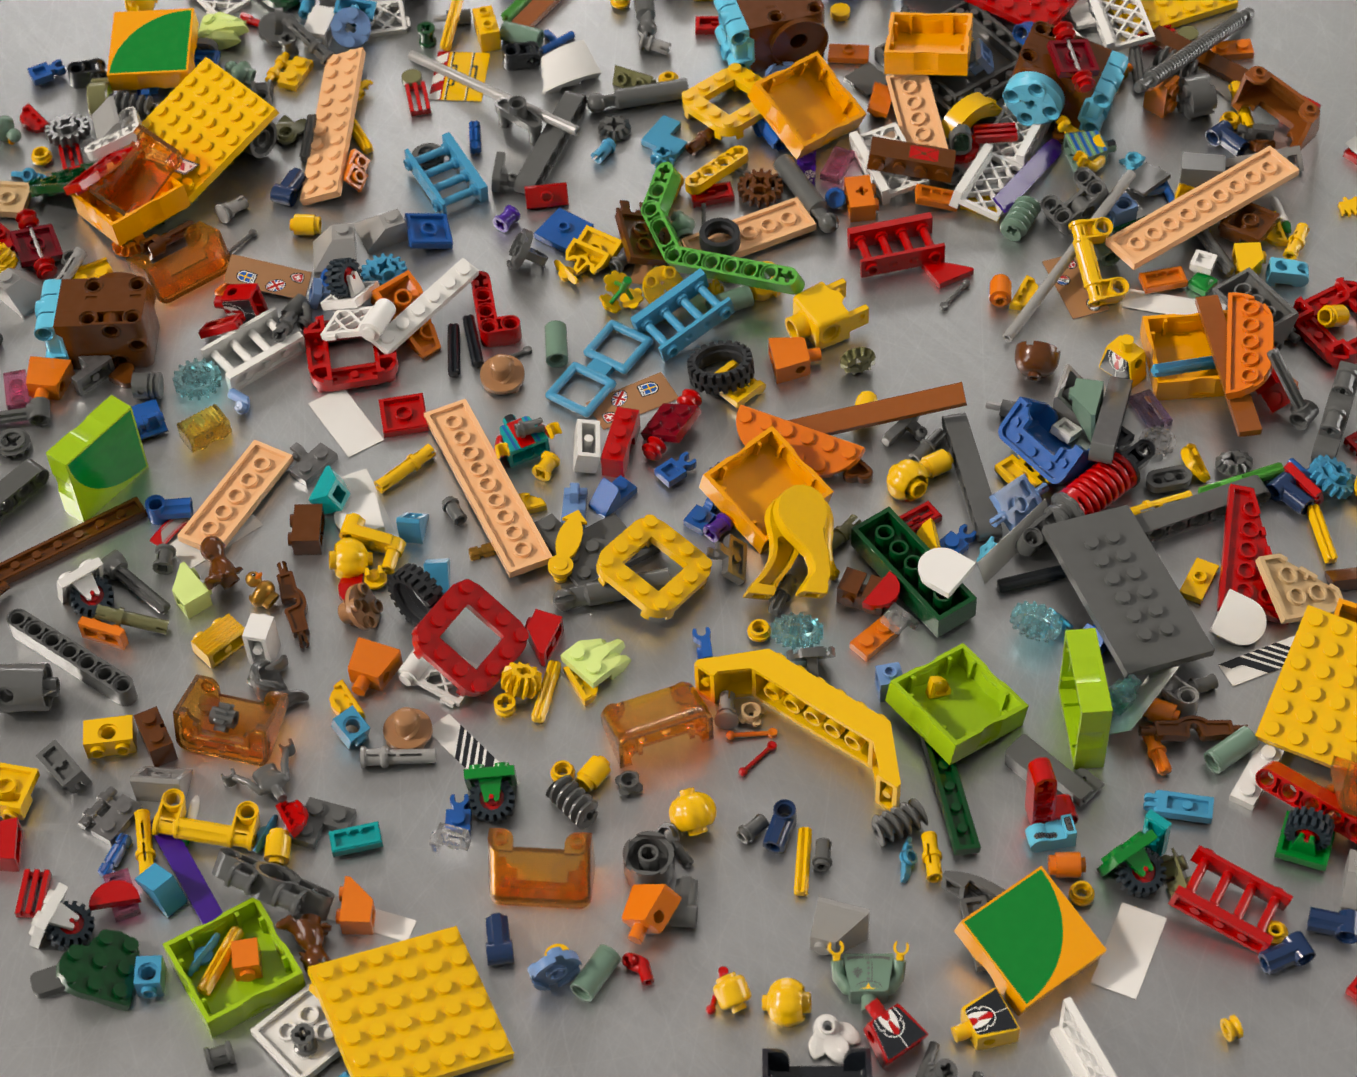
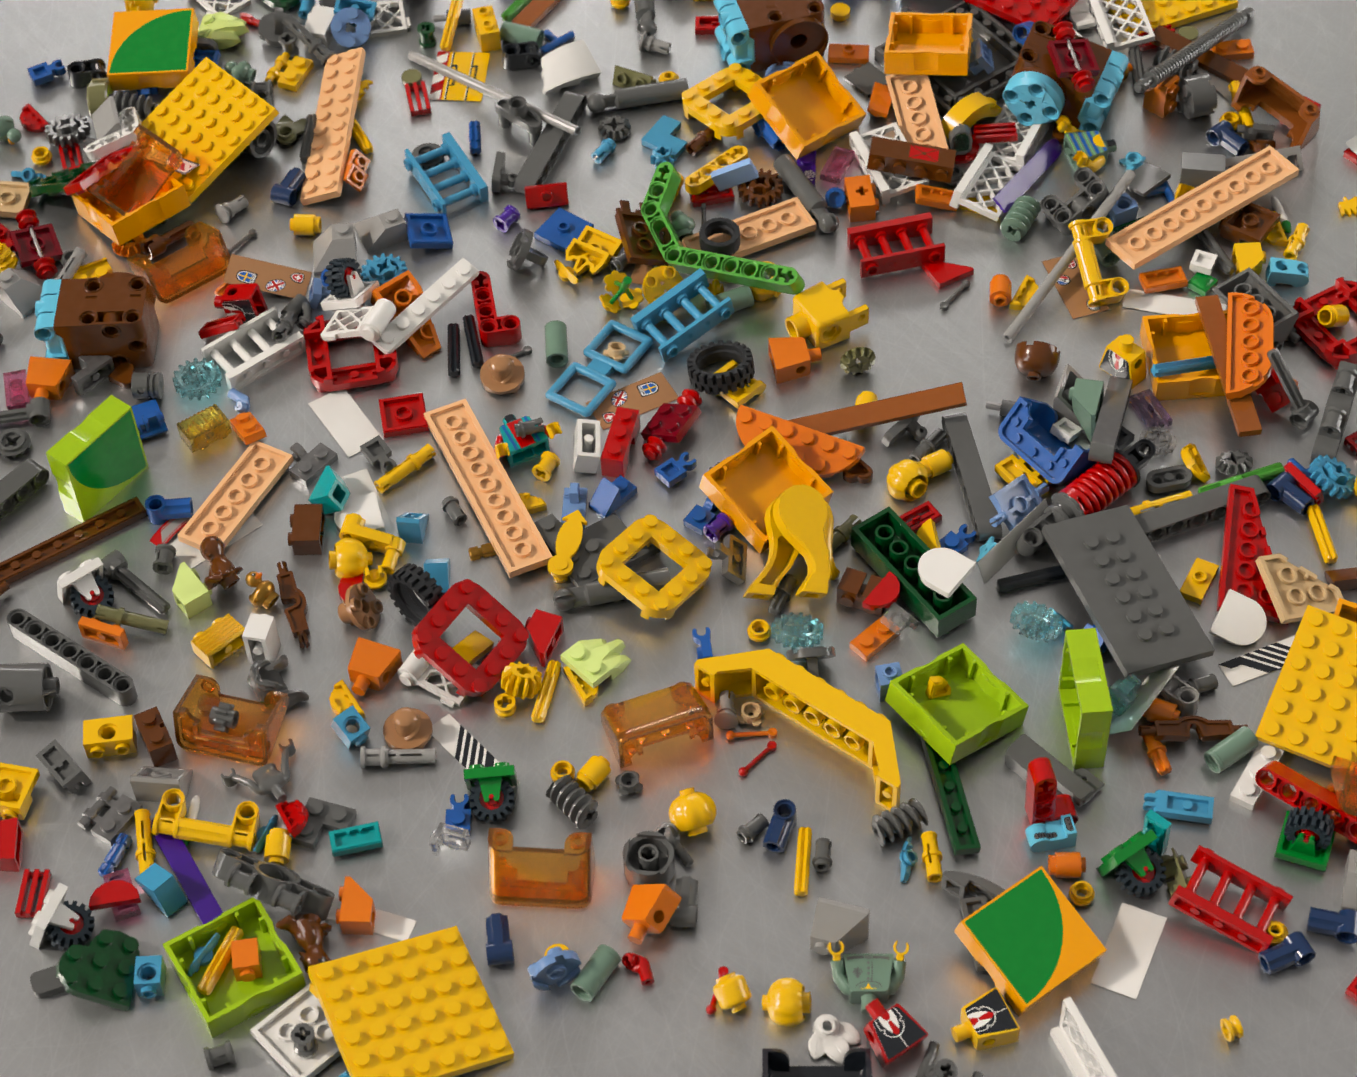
none -> orange plate [229,411,267,445]
none -> dark grey plate [360,435,397,475]
none -> yellow tile [452,630,494,665]
none -> tan plate [603,342,629,361]
none -> light blue tile [711,158,759,191]

